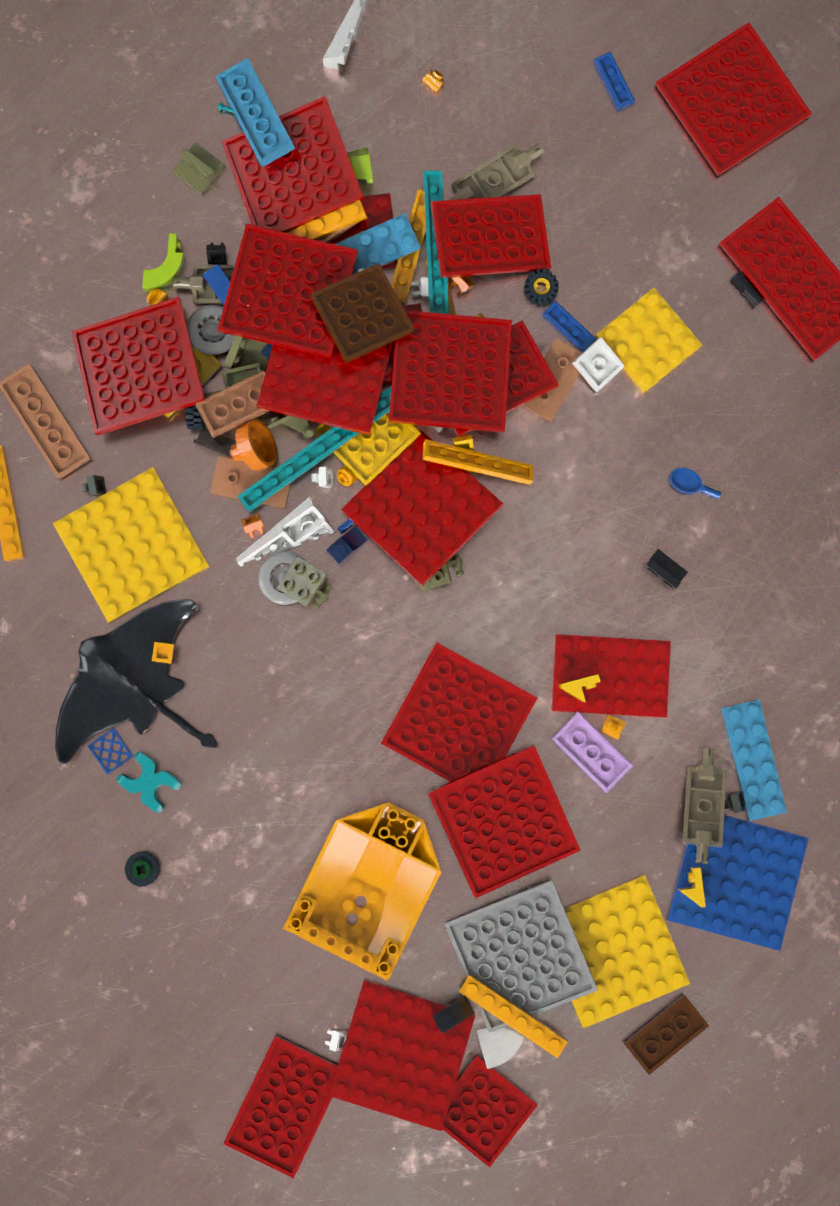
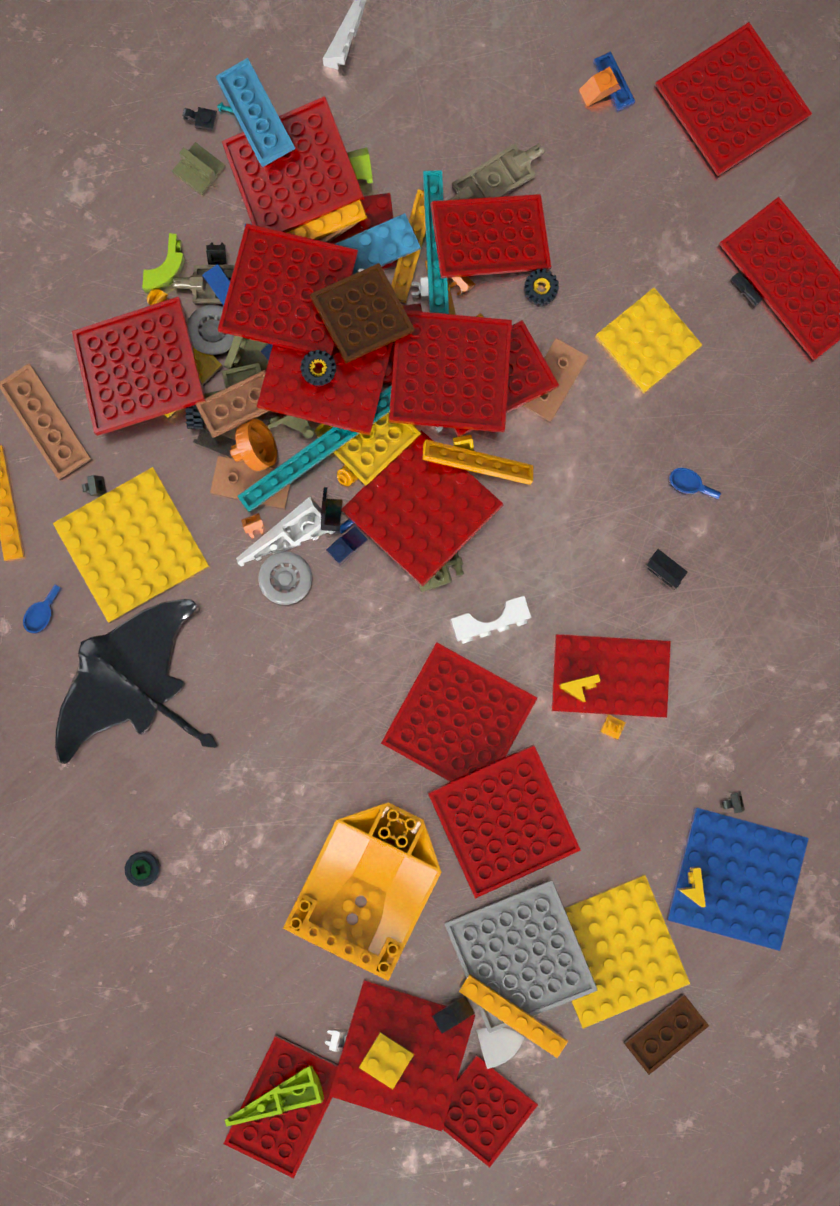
blue window [87,728,133,775] -> none
teal piece [116,751,182,813] -> none
light orange tile [152,641,175,664] -> none
olive plate [277,557,333,608] -> none
white tile [311,467,334,488] -> none
light orange plate [422,70,444,93] -> none
blue tile [542,300,596,353] -> none
lavender plate [551,712,633,793] -> none
white plate [572,337,625,392] -> none
dark tan plate [682,747,727,864] -> none
dark azure plate [721,700,787,821] -> none
none -> blue piece [23,584,61,633]
none -> black plate [182,107,217,131]
none -> lime wedge [225,1066,324,1127]
none -> black bush [300,350,336,386]
none -> black panel [321,487,343,532]
none -> yellow brick [359,1032,414,1089]
none -> white arch [451,596,531,644]
none -> orange slope [579,67,621,107]

